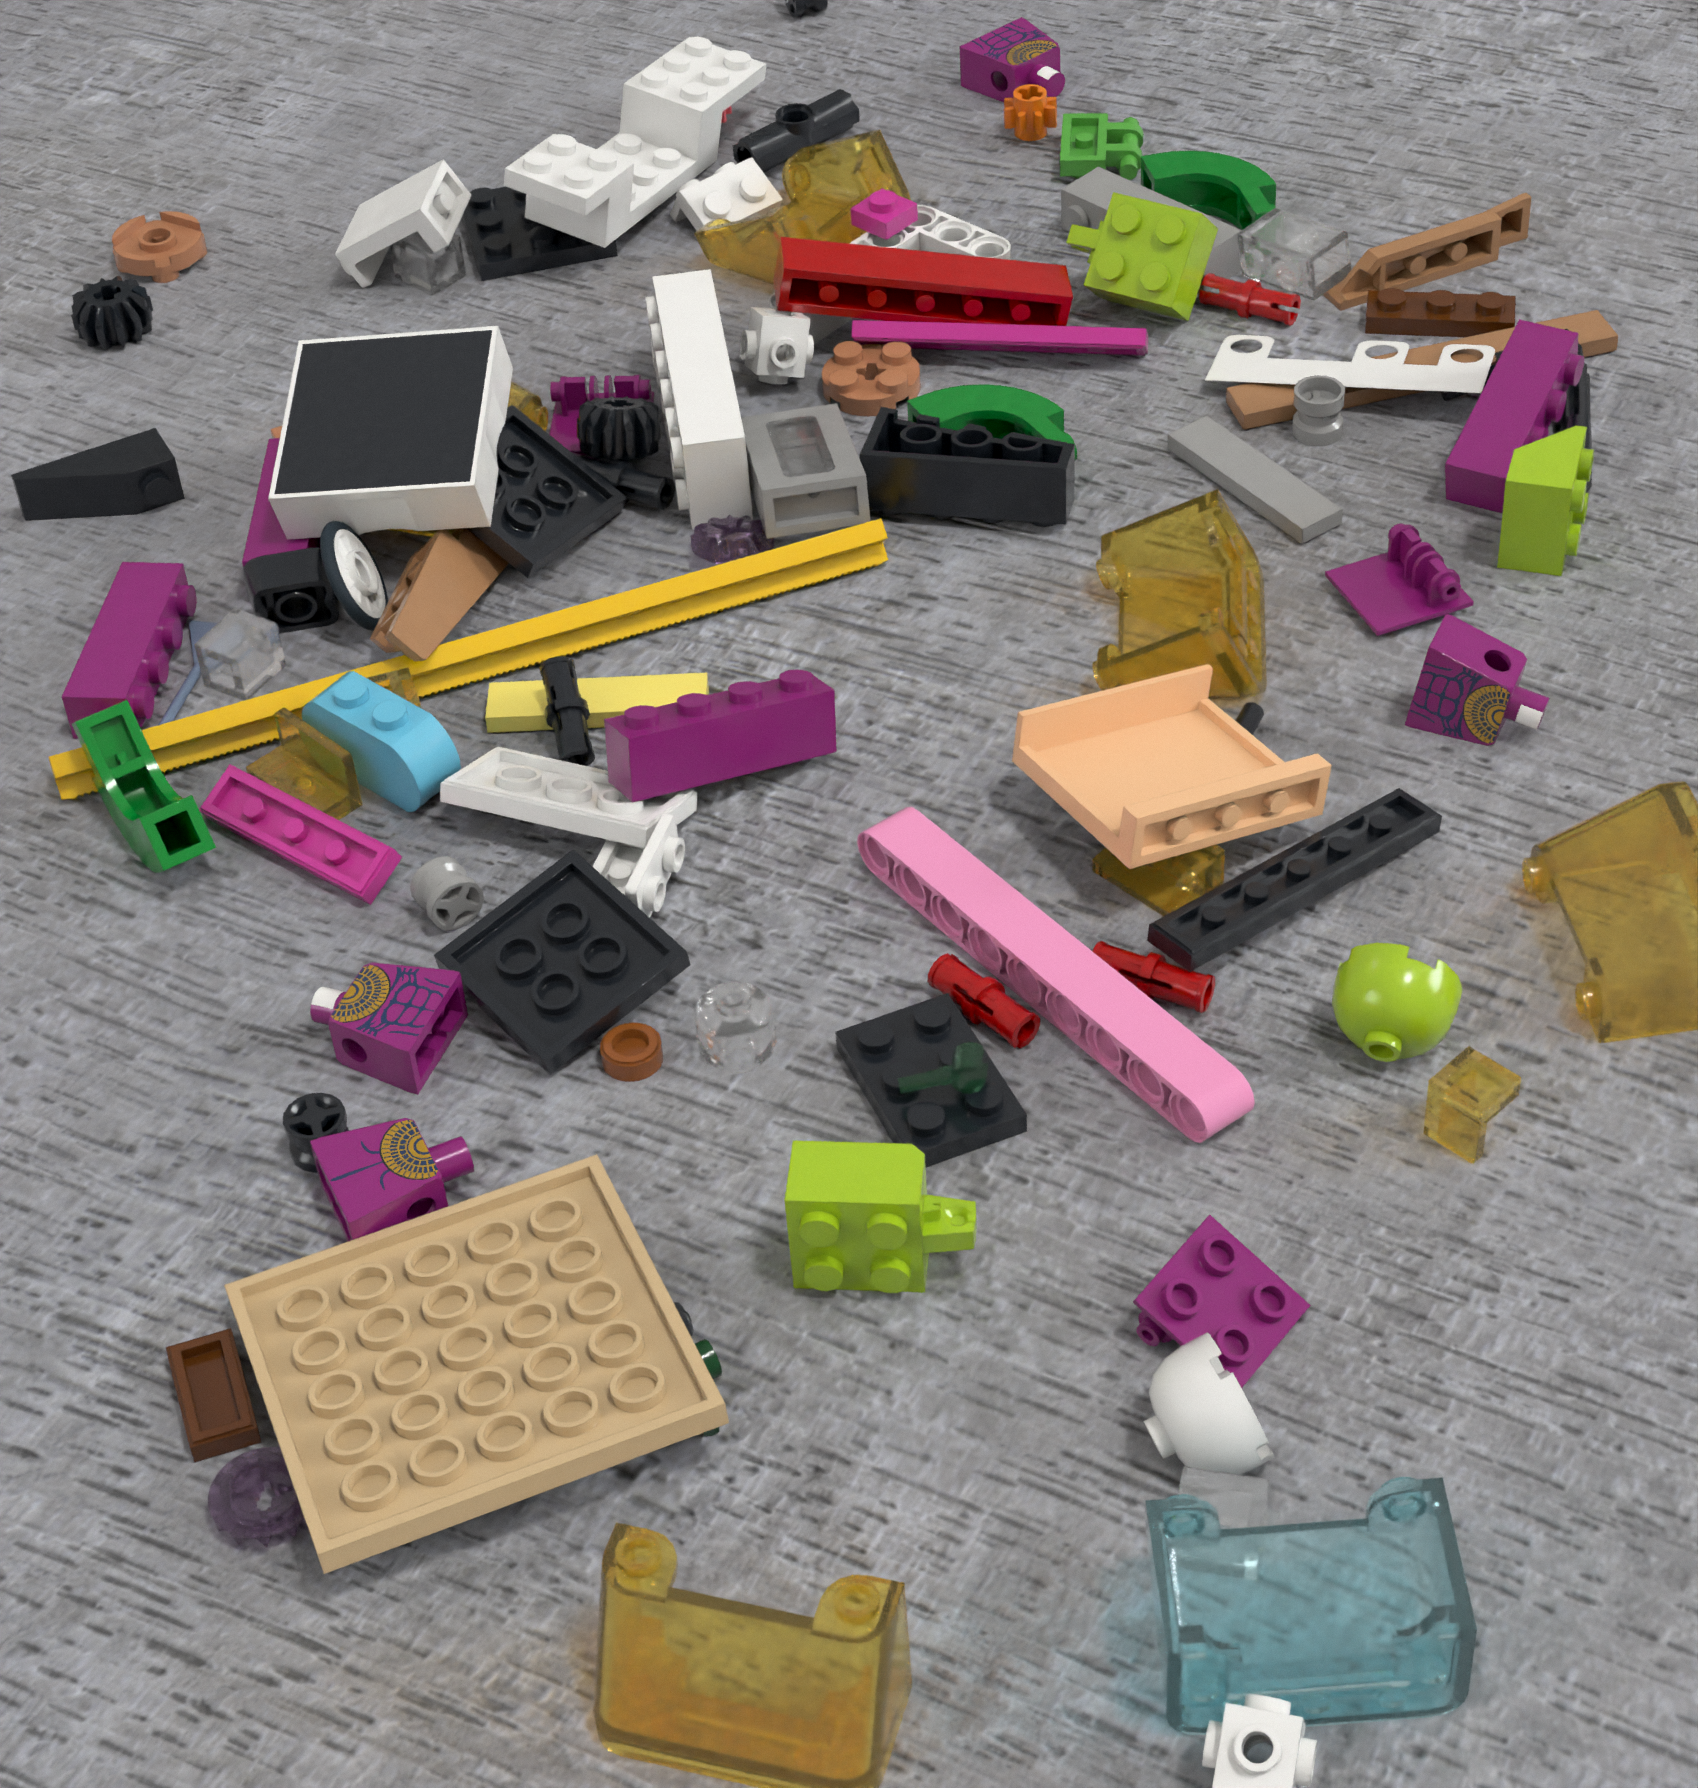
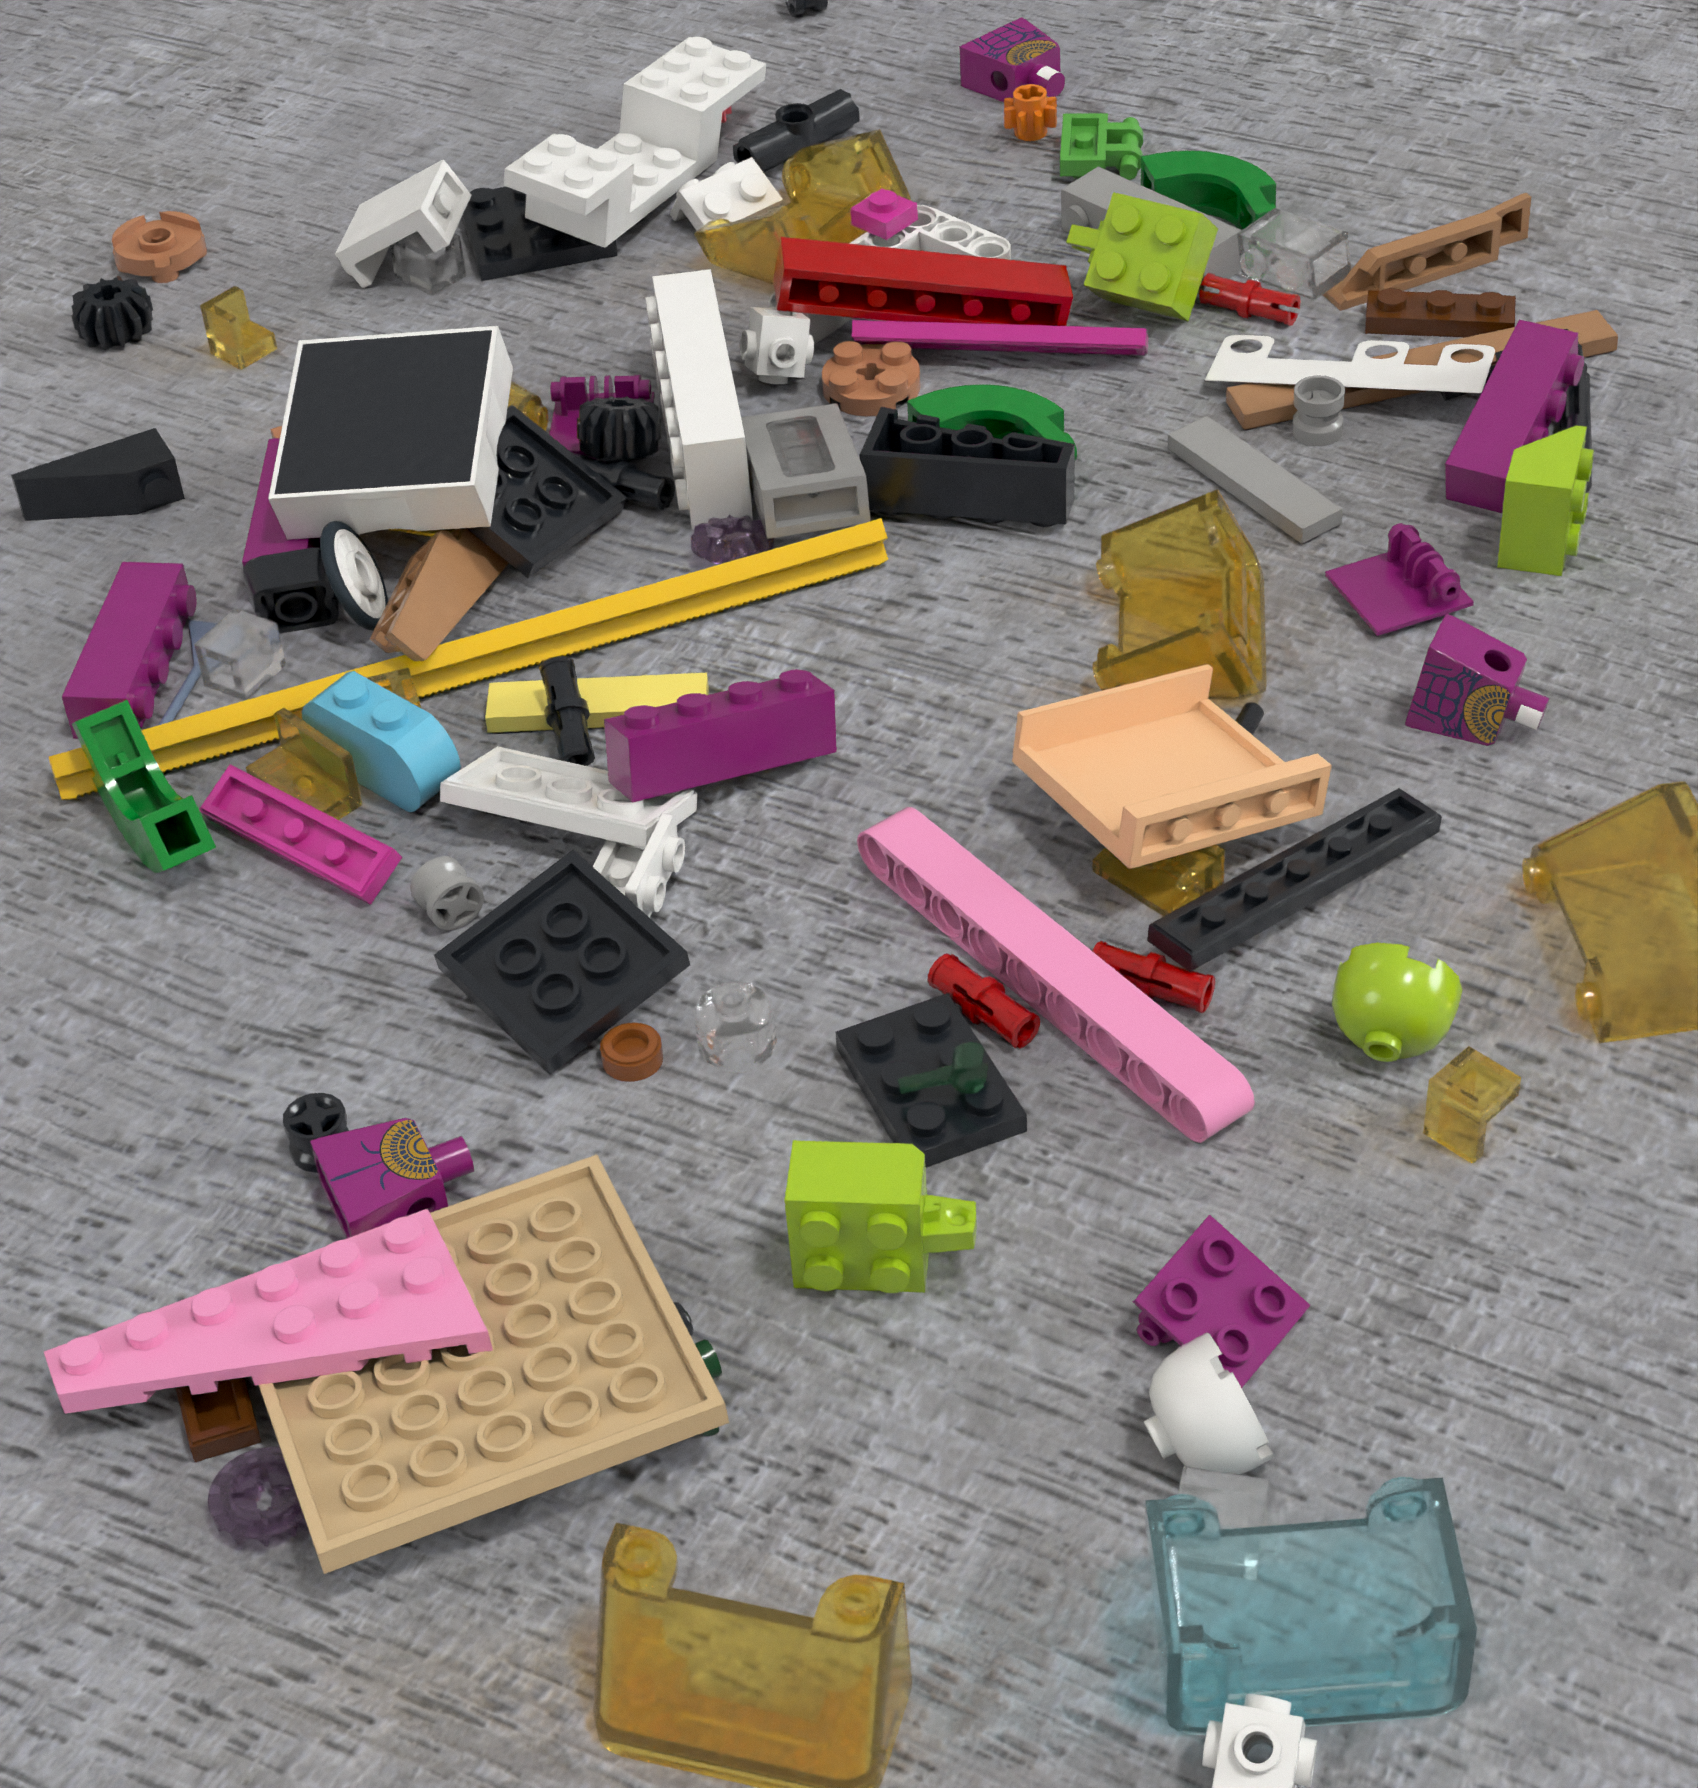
magenta torso [310,962,468,1095] -> none
none -> bright pink wing [44,1208,493,1414]
none -> clear yellow panel [200,286,277,370]

